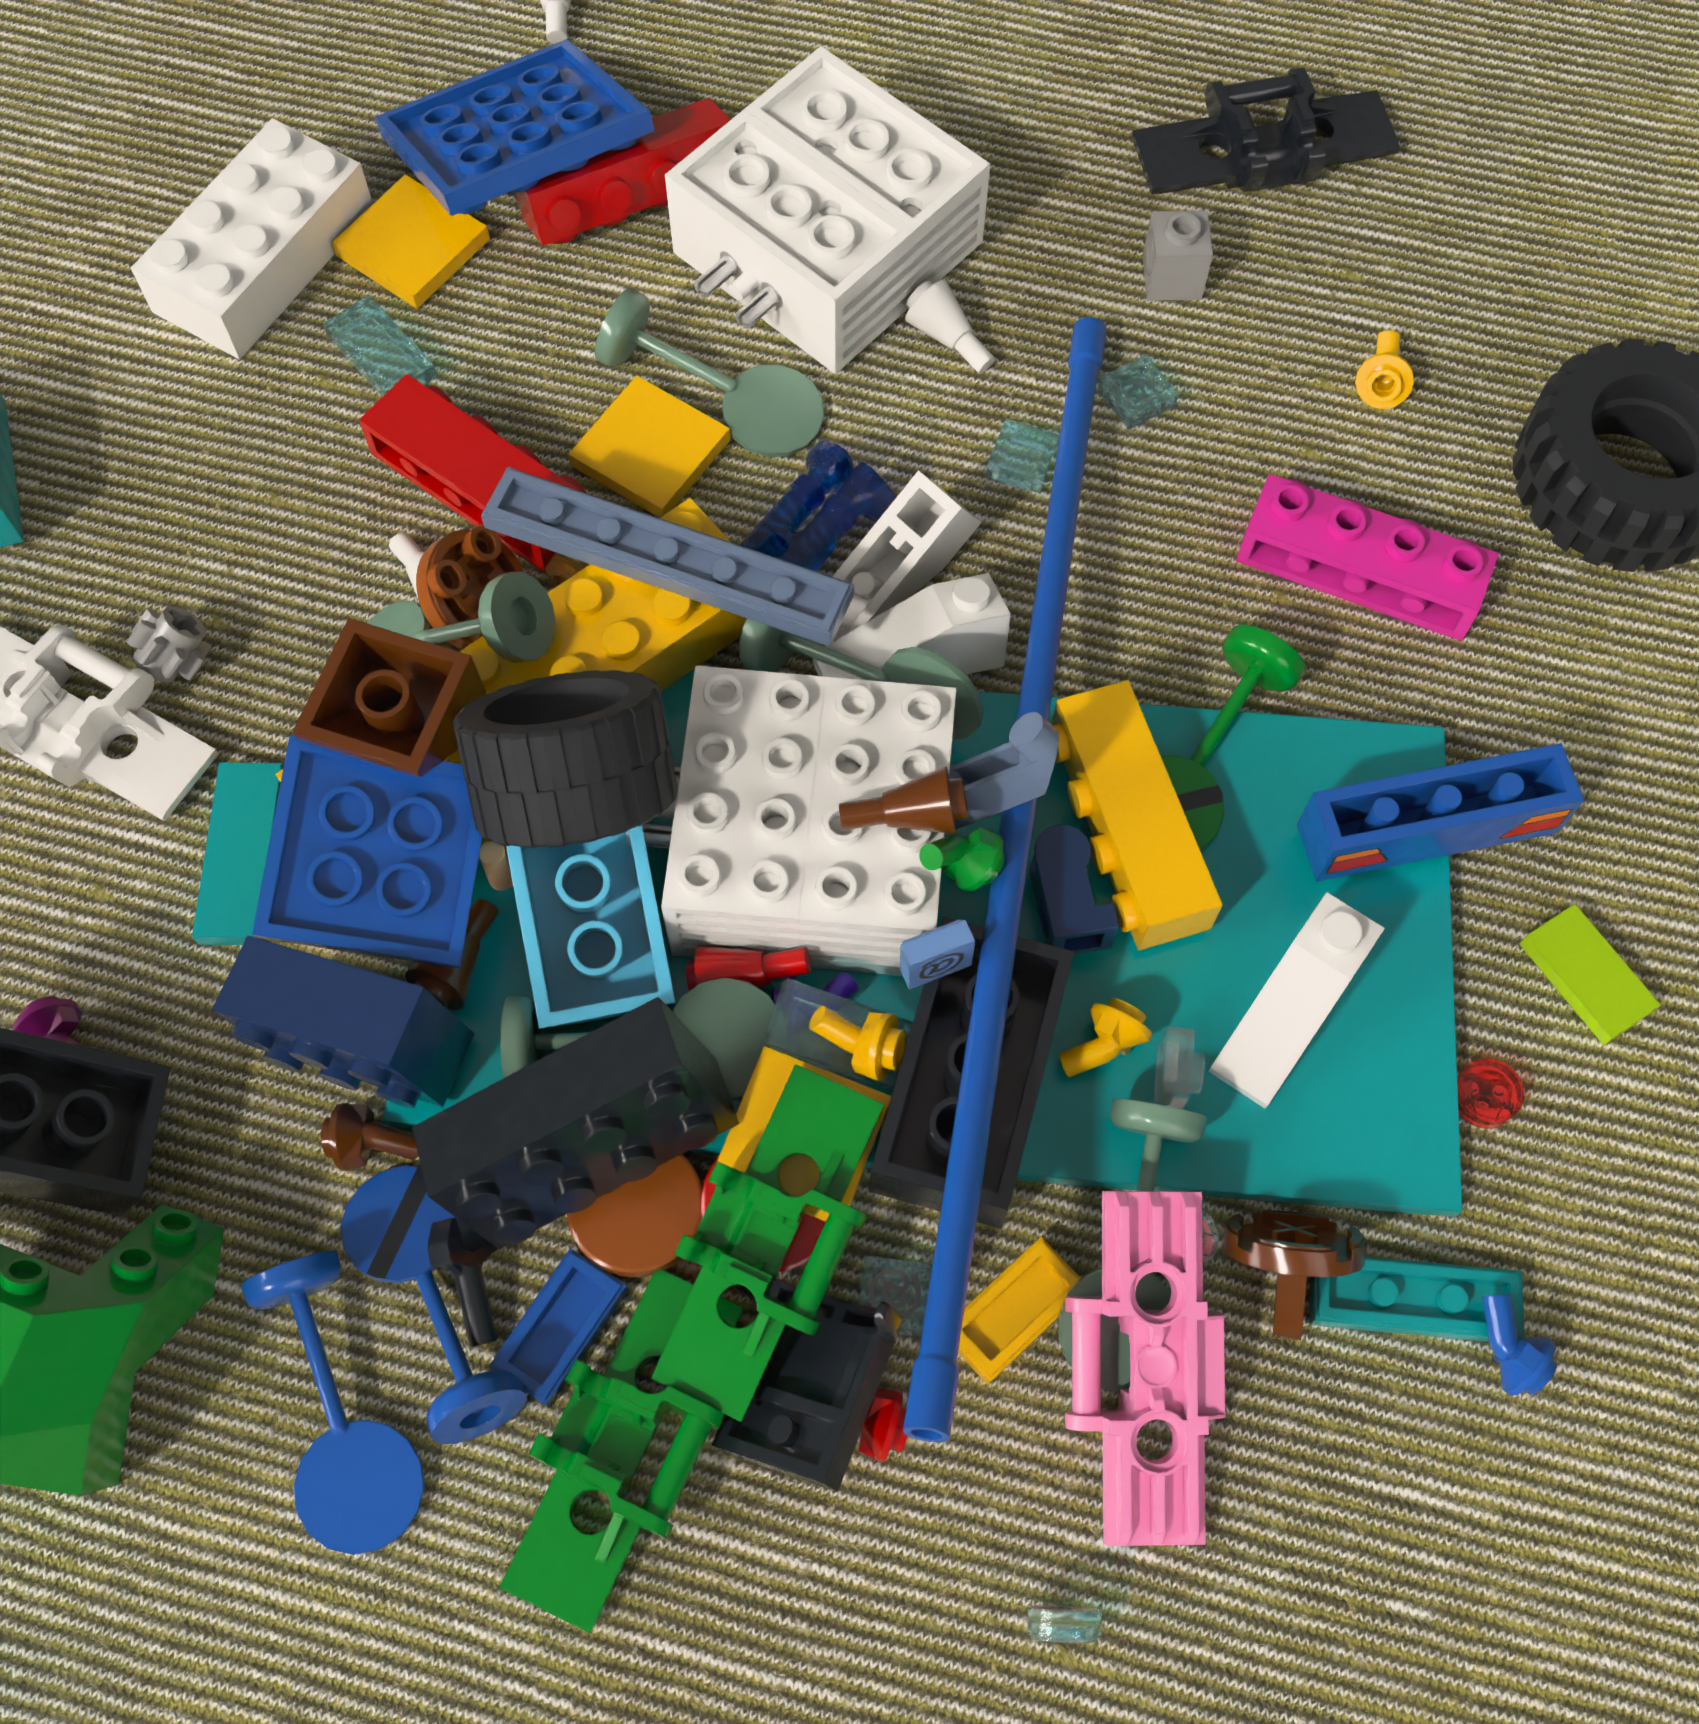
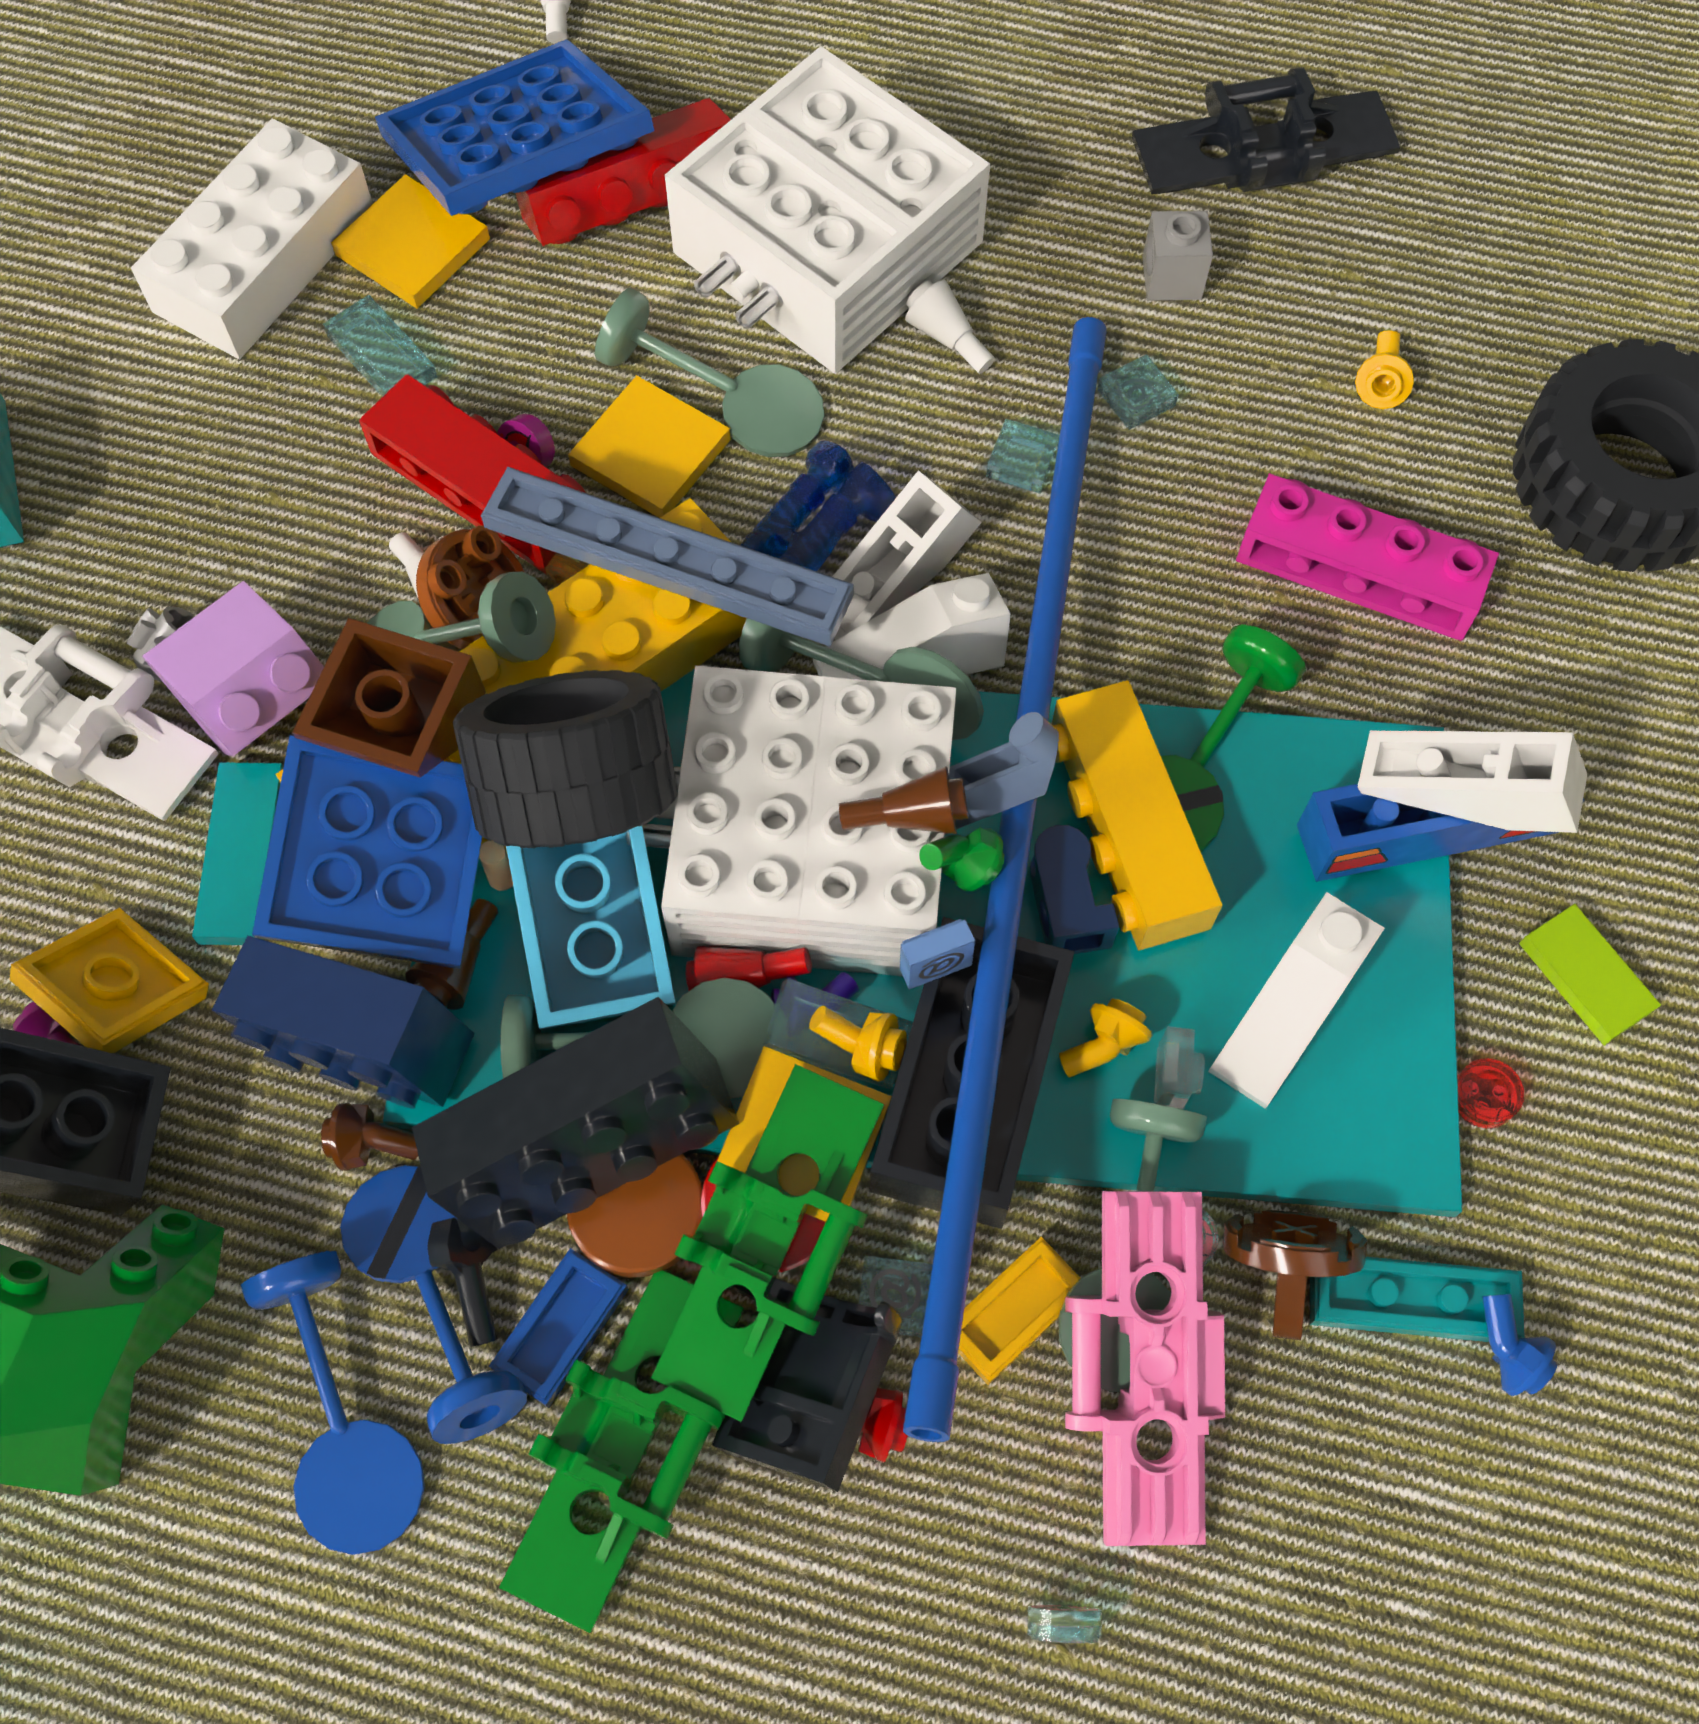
none -> yellow tile [10,907,209,1053]
none -> lavender slope [142,581,324,756]
none -> magenta tile [497,414,555,468]
none -> white slope [1358,730,1587,833]

